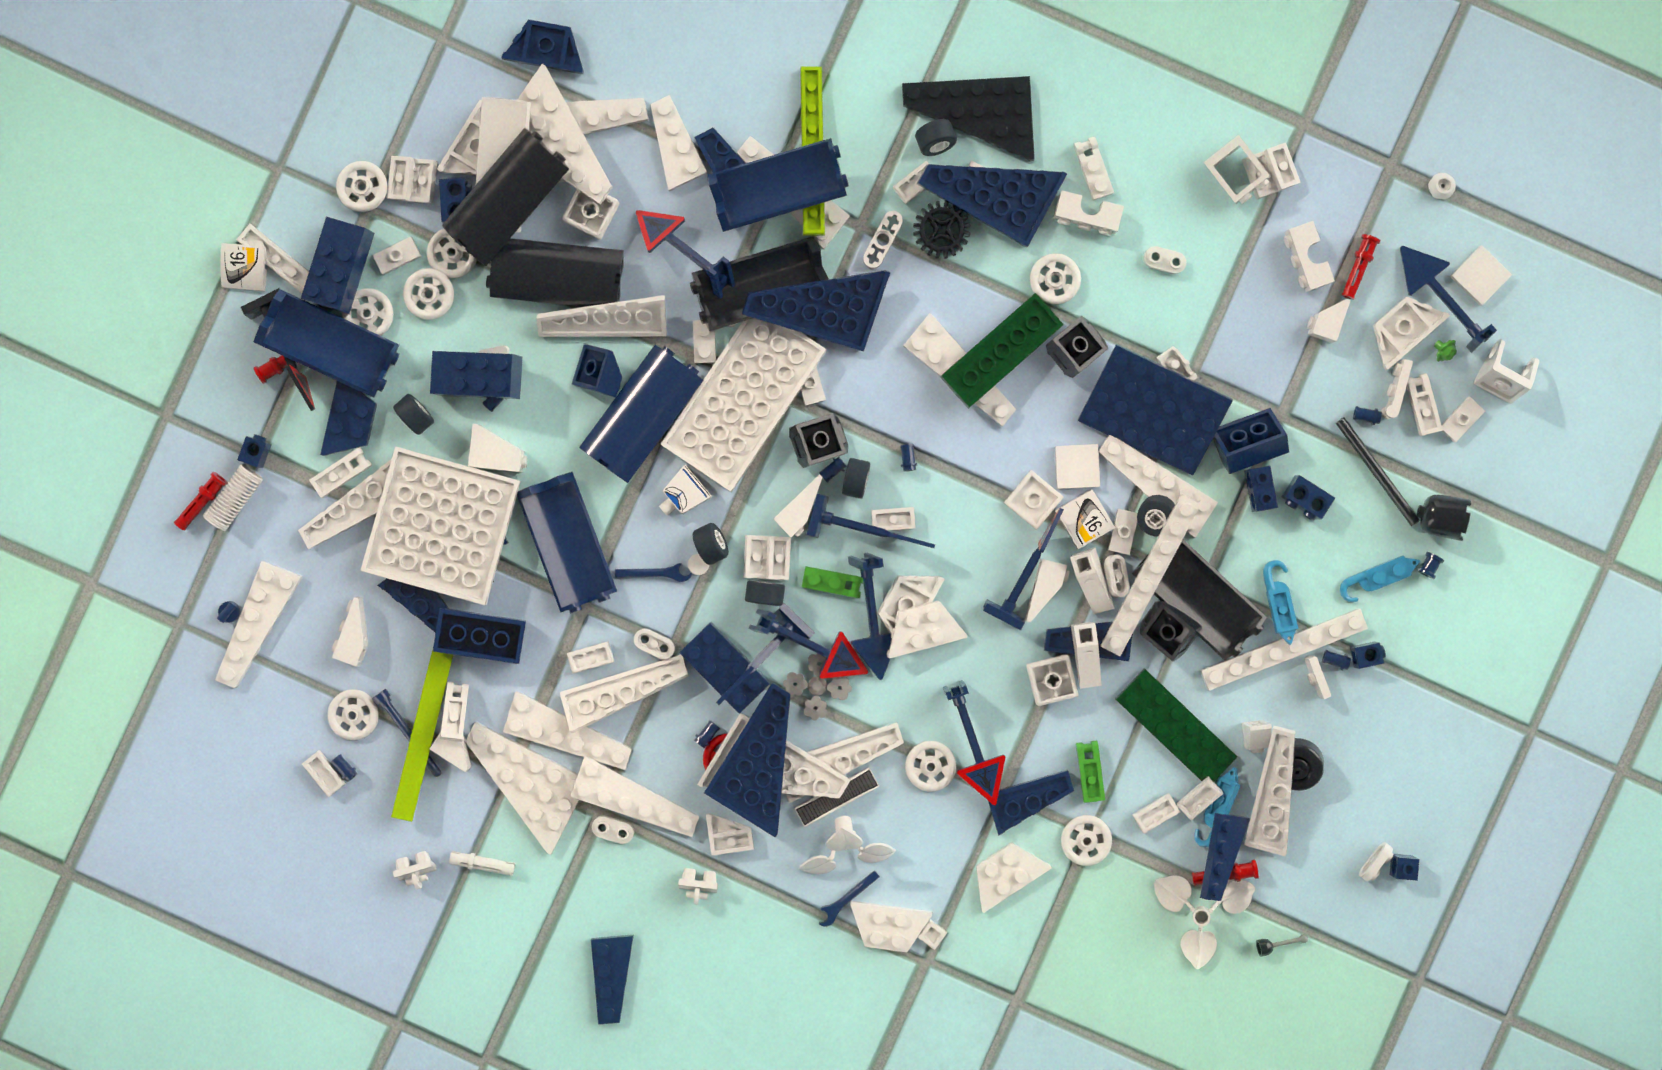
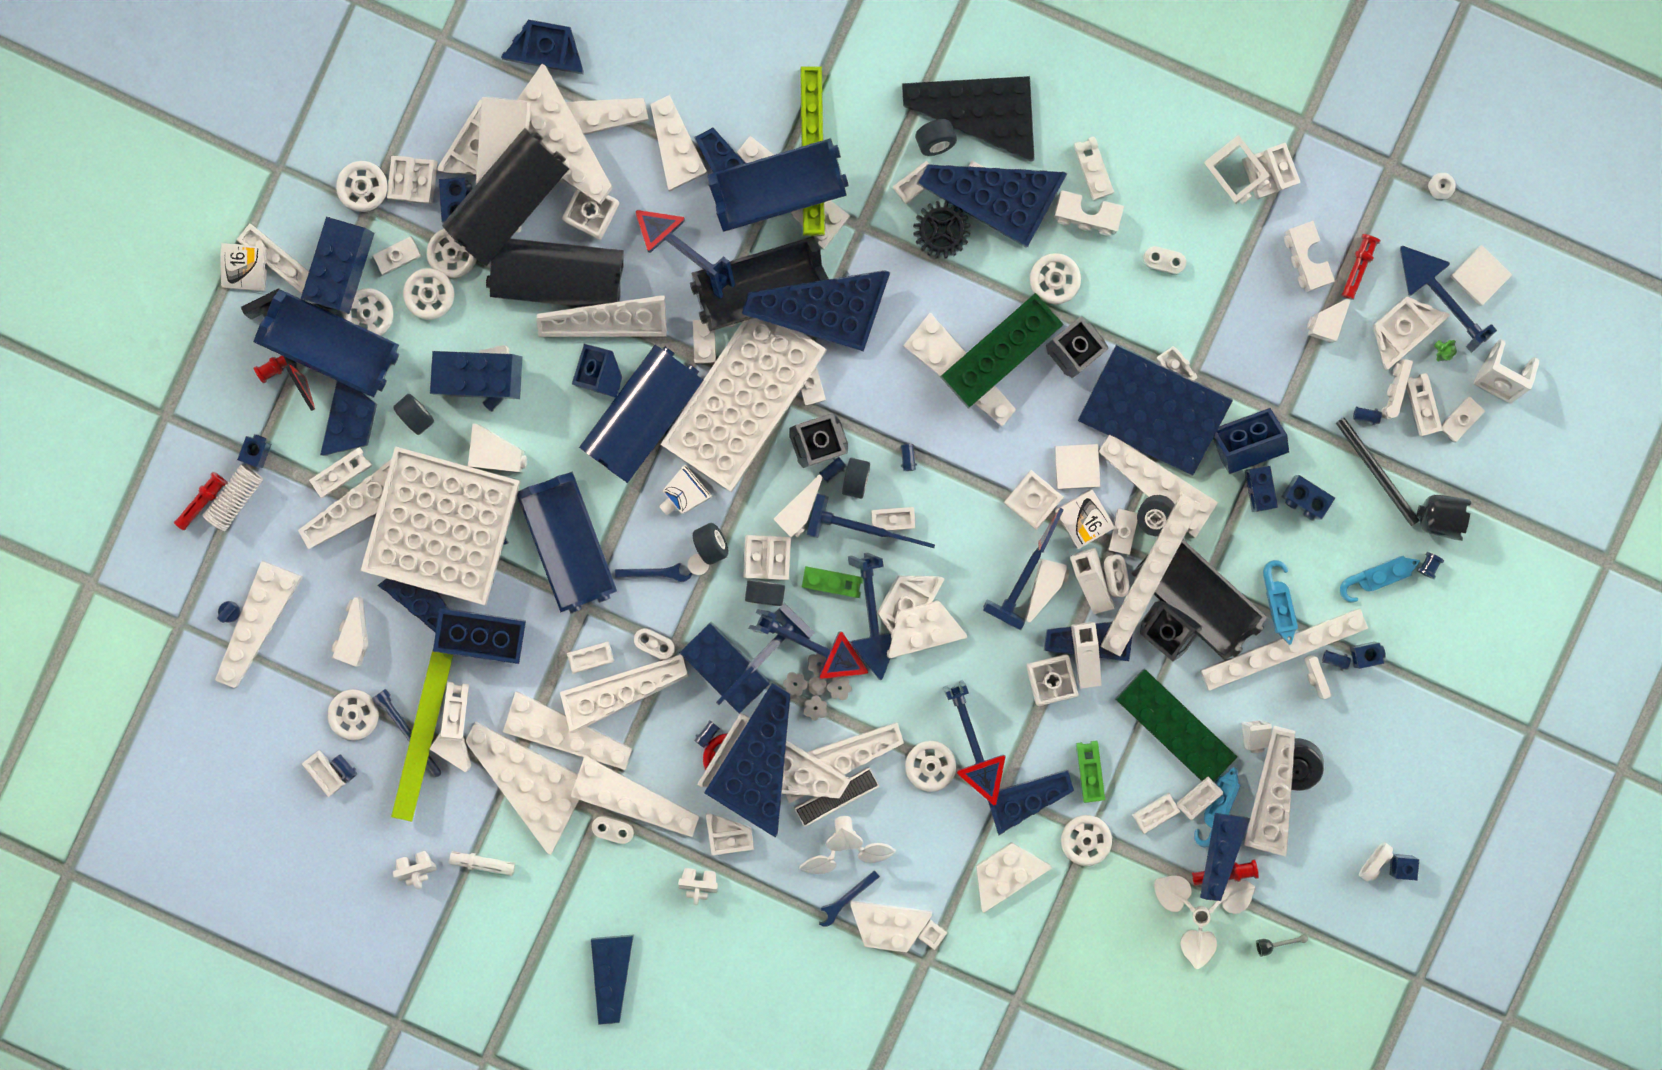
white beam [863,211,903,269] -> none

